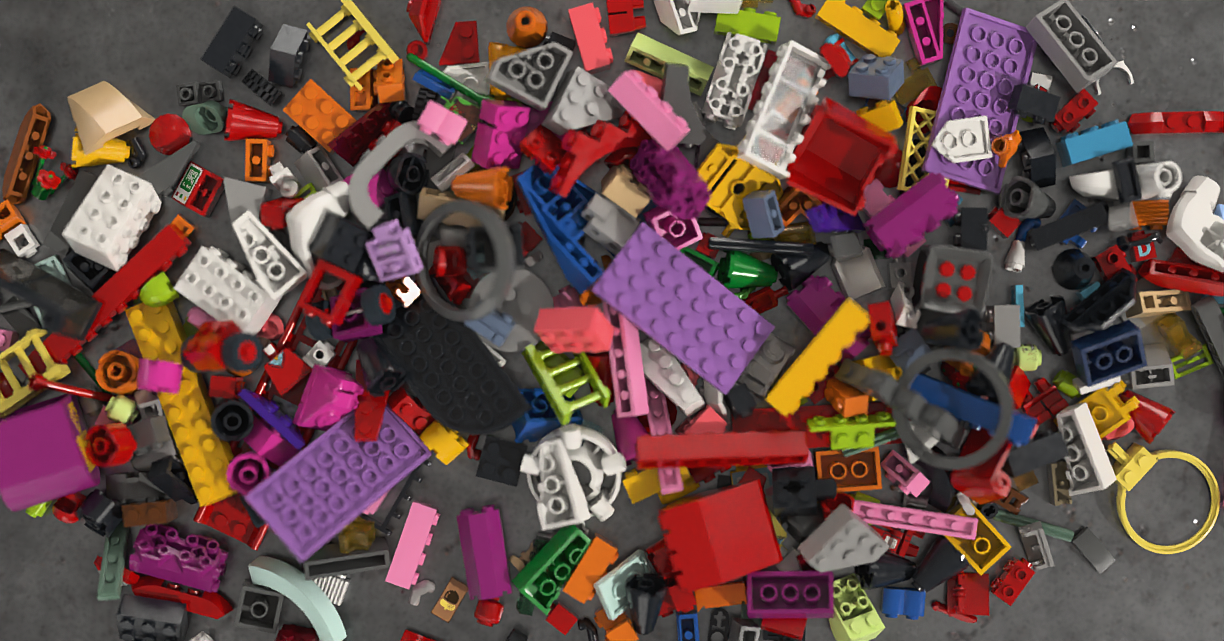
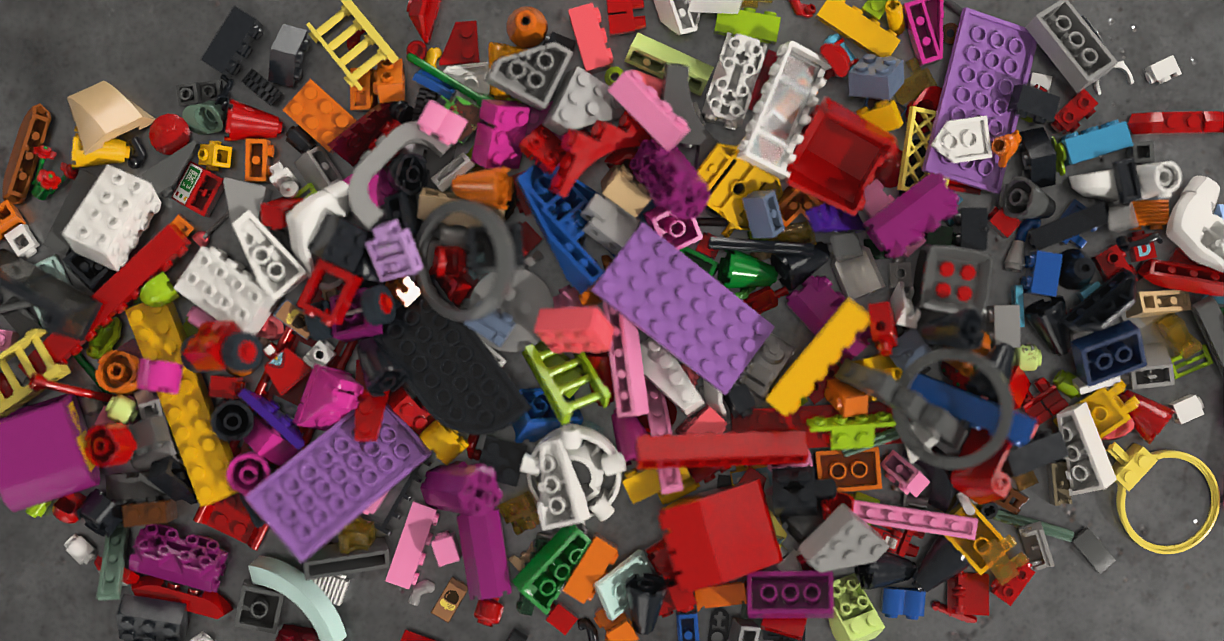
none -> white brick [64,534,96,565]
none -> lime arm [86,317,122,359]
none -> hinge [191,208,230,247]
none -> yellow brick [198,140,232,171]
none -> black piece [215,74,234,111]
none -> tile [273,298,311,340]
none -> magenta brick [420,461,503,517]
none -> yellow arm [424,47,442,68]
none -> bright pink brick [431,530,462,567]
none -> clear yellow plate [497,491,541,535]
none -> lime brick [604,67,624,87]
none -> dark green brick [923,225,956,247]
none -> clear yellow plate [977,534,1029,585]
none -> blue brick [1020,251,1063,297]
none -> lime plate [1051,136,1067,176]
none -> white brick [1145,55,1182,84]
none -> white brick [1167,394,1204,424]

